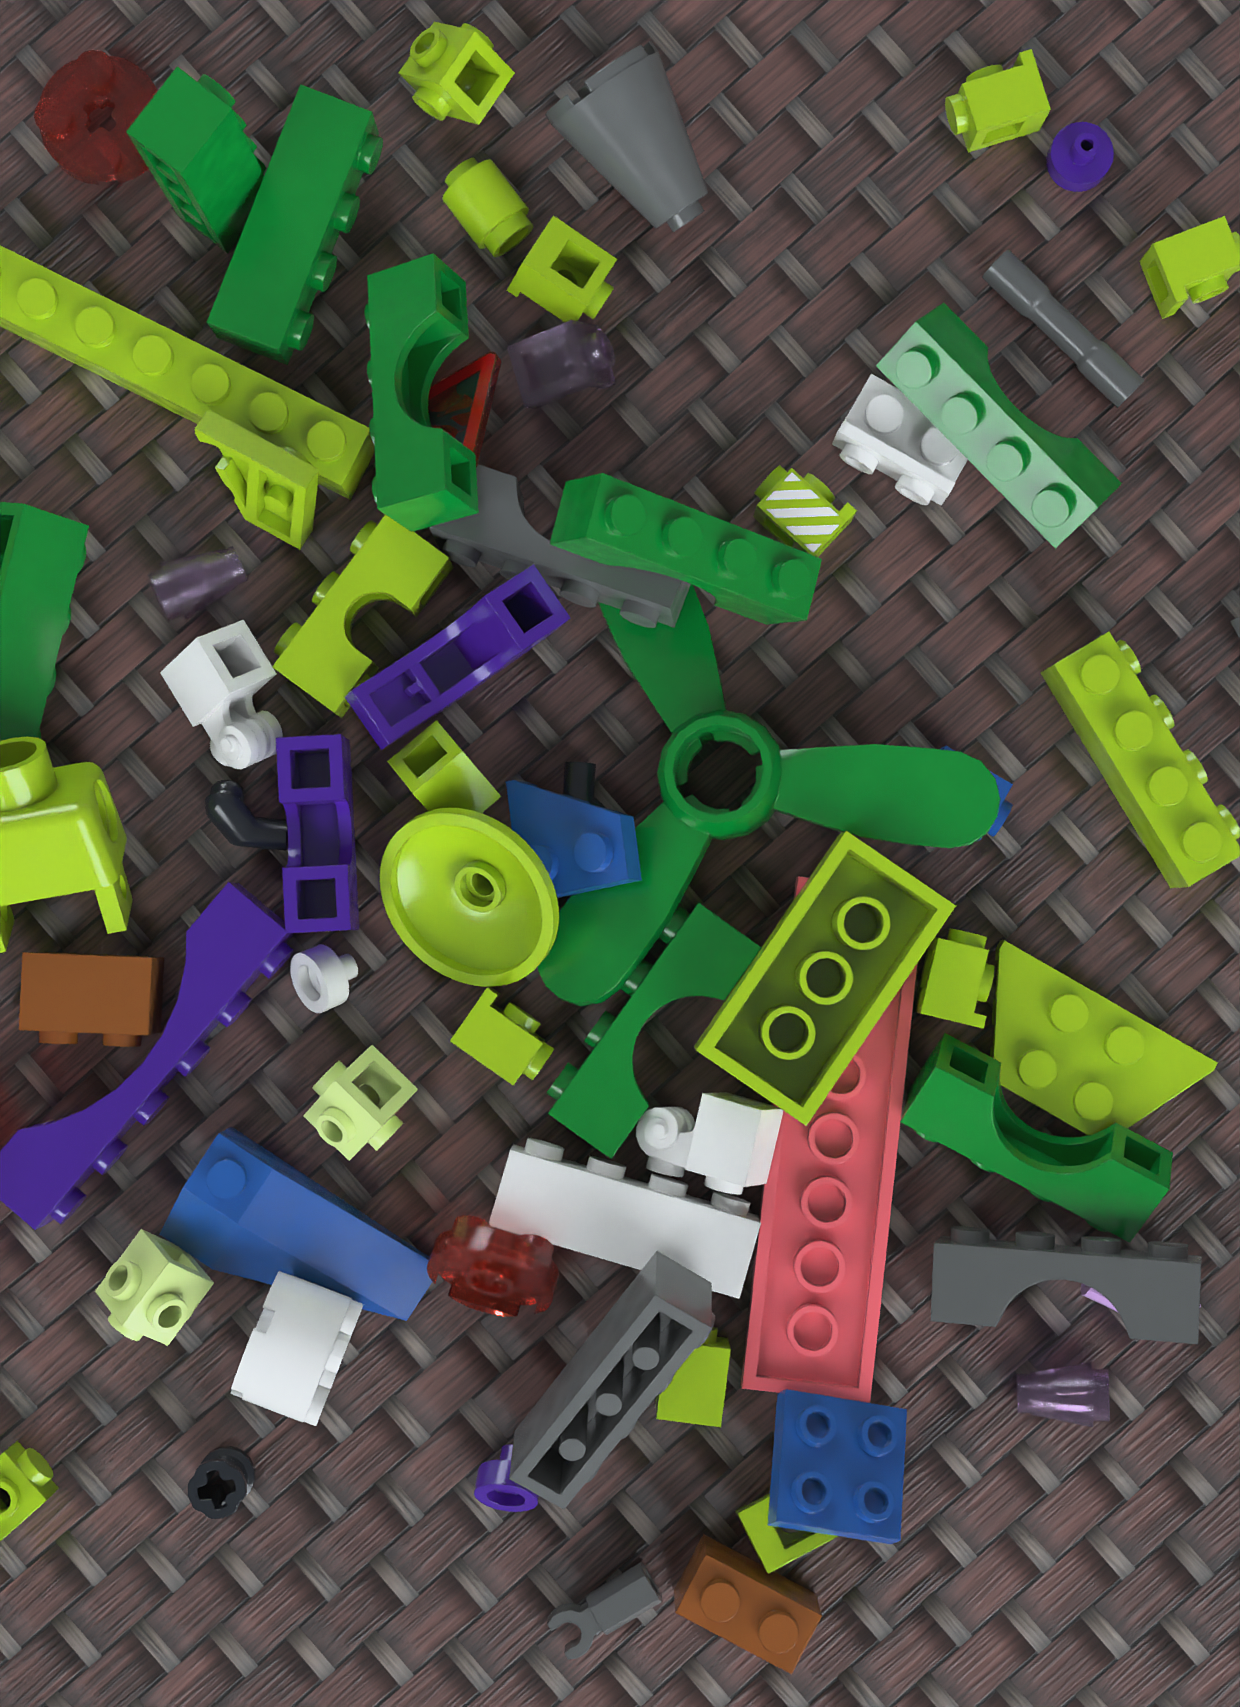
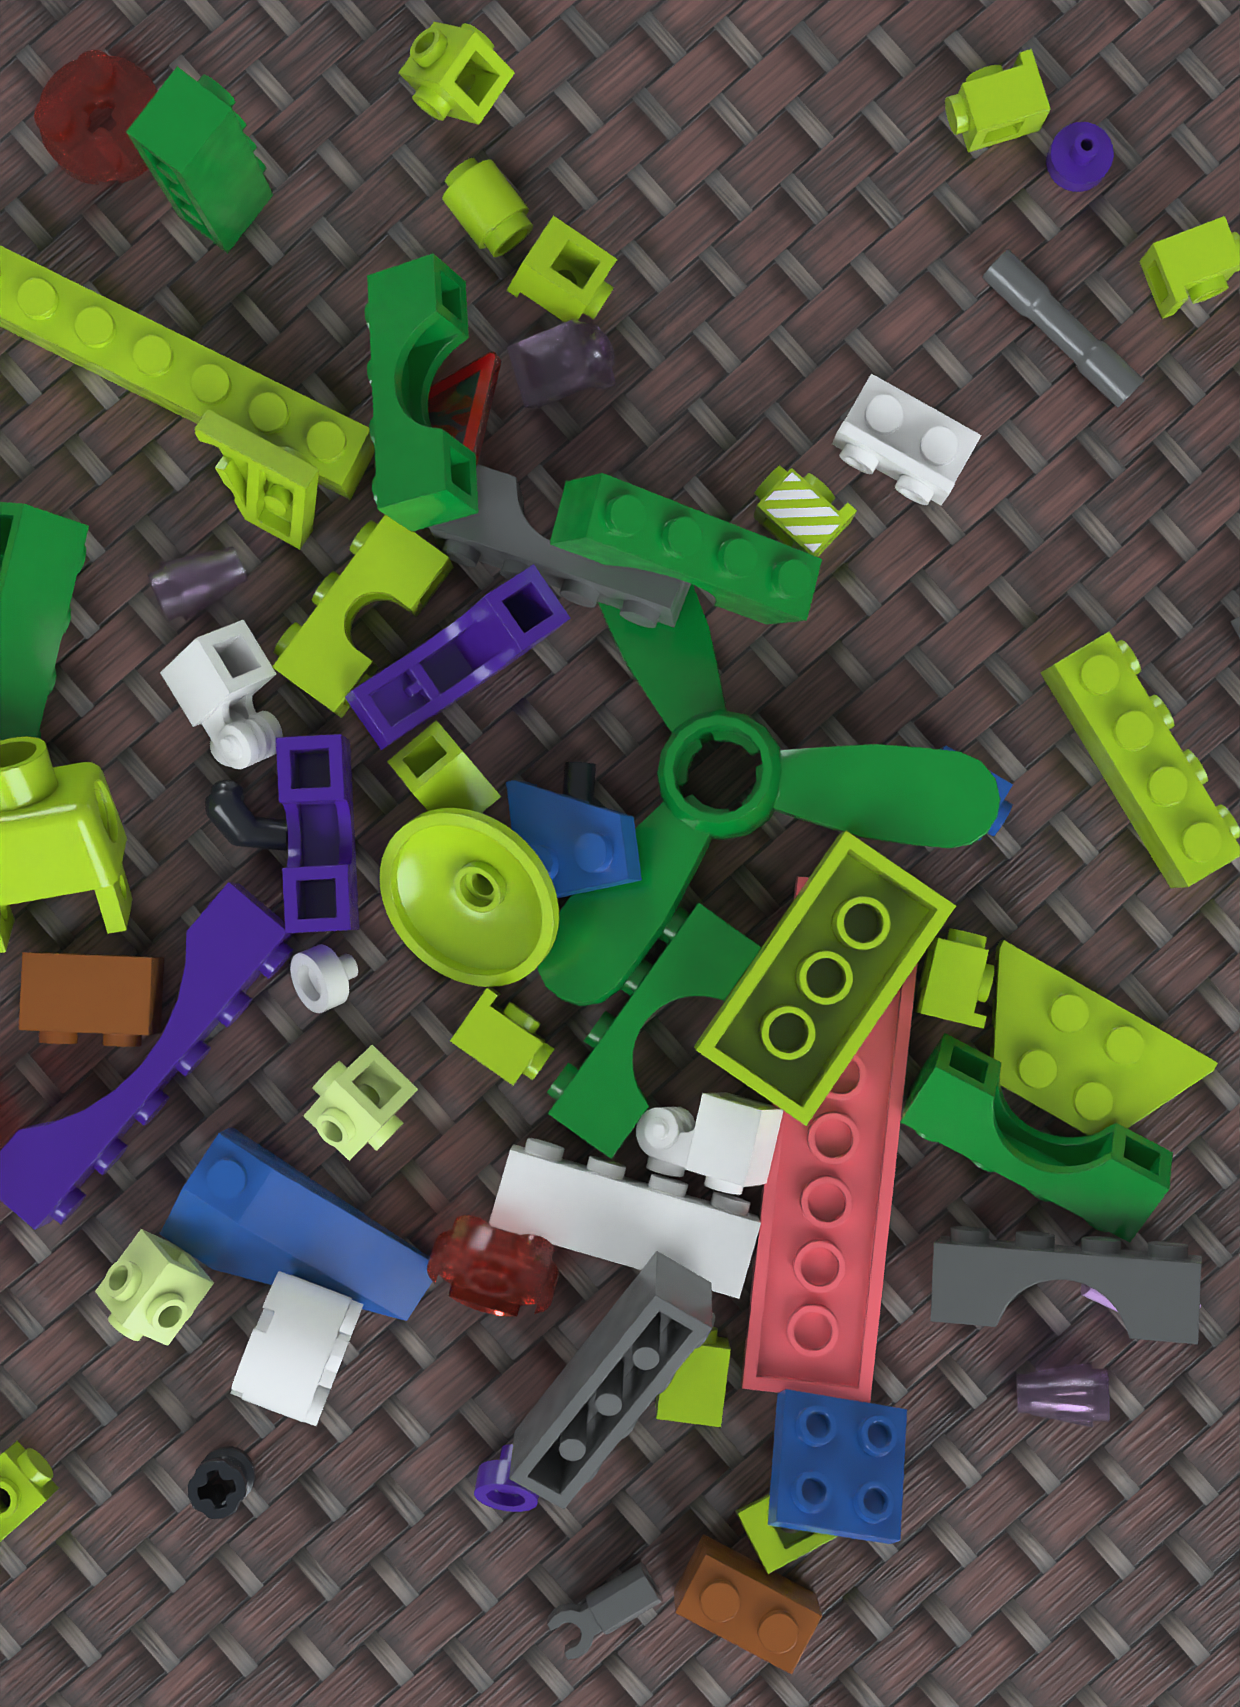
green brick [207,84,383,365] -> none
dark grey cone [545,41,708,232] -> none
arch [876,302,1122,549] -> none

